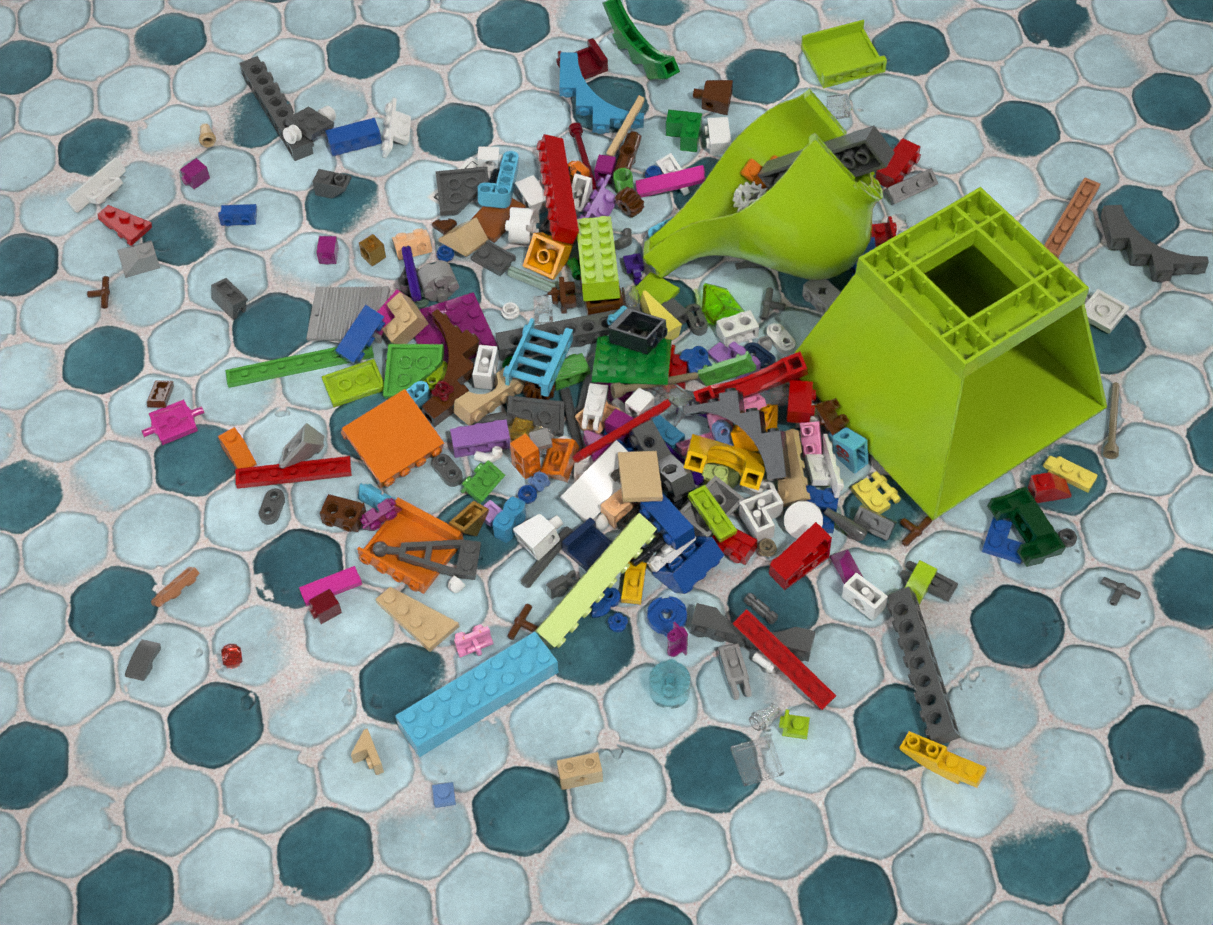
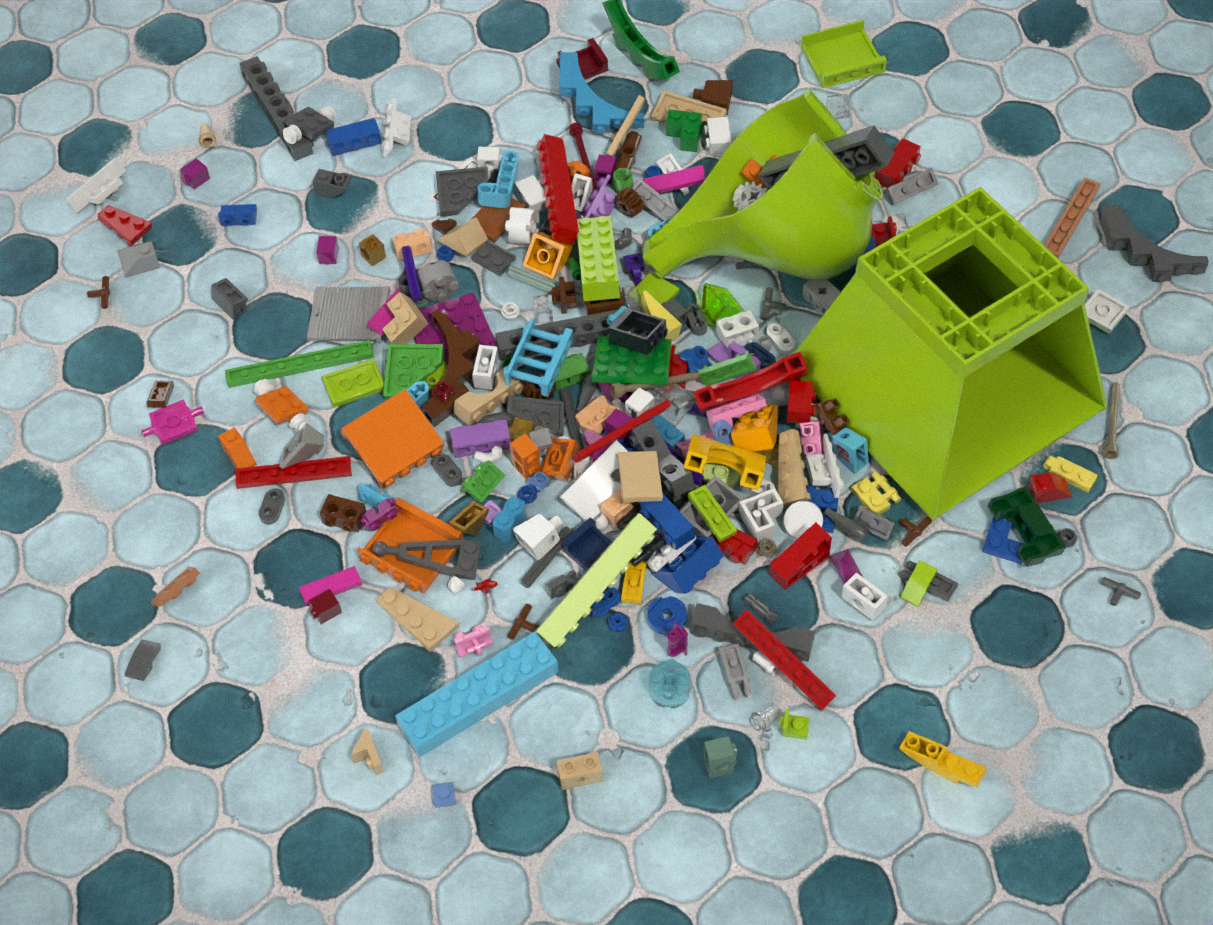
clear red piece [221,643,243,669] -> none
blue brick [335,305,386,365] -> none
white hinge [582,383,608,431] -> none
arch [683,388,791,481] -> none
clear tile [730,735,784,786] -> none
dark grey brick [887,586,961,745] -> none
none -> orange plate [254,379,310,434]
none -> red plant [474,578,498,594]
none -> light grey plate [632,178,680,221]
none -> tan wing [651,90,727,125]
none -> sand green brick [704,736,737,779]

